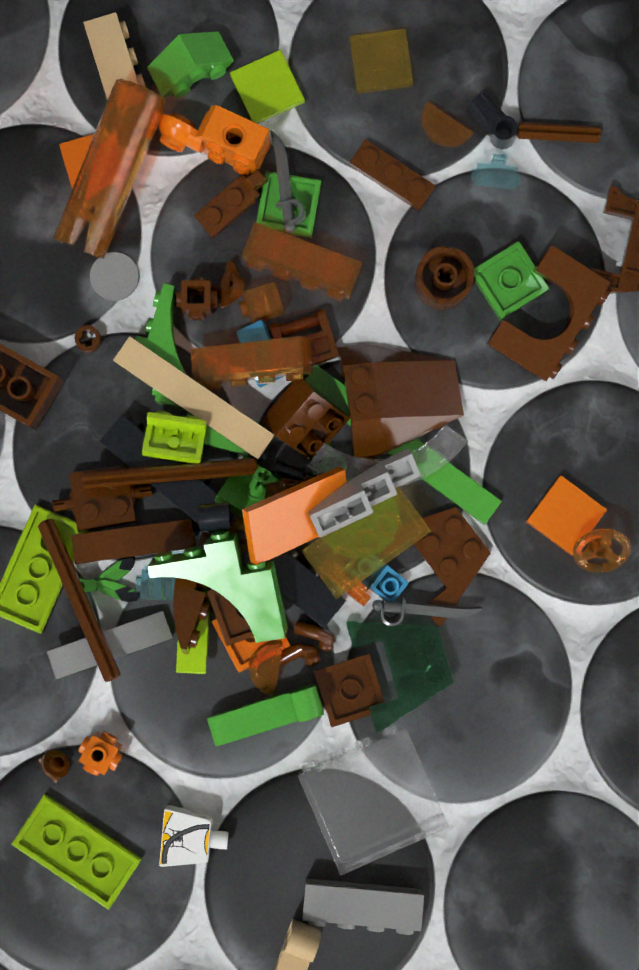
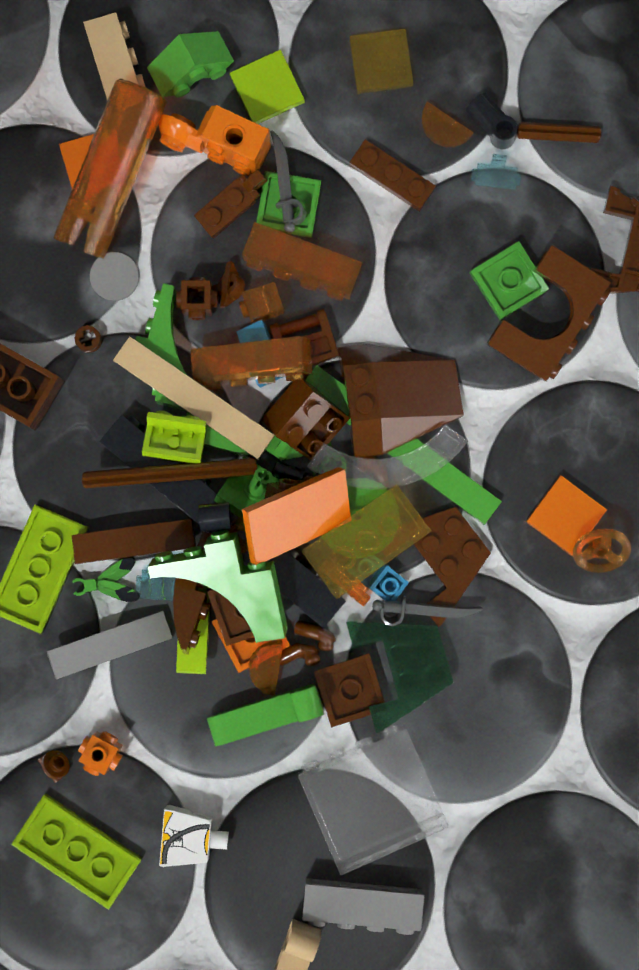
reddish brown axle [38,519,121,682] -> none
reddish brown plate [52,464,152,532] -> none
light grey slope [308,448,421,537] -> none
reddish brown brick [414,246,474,311] -> none
none -> bright green piece [265,436,303,461]

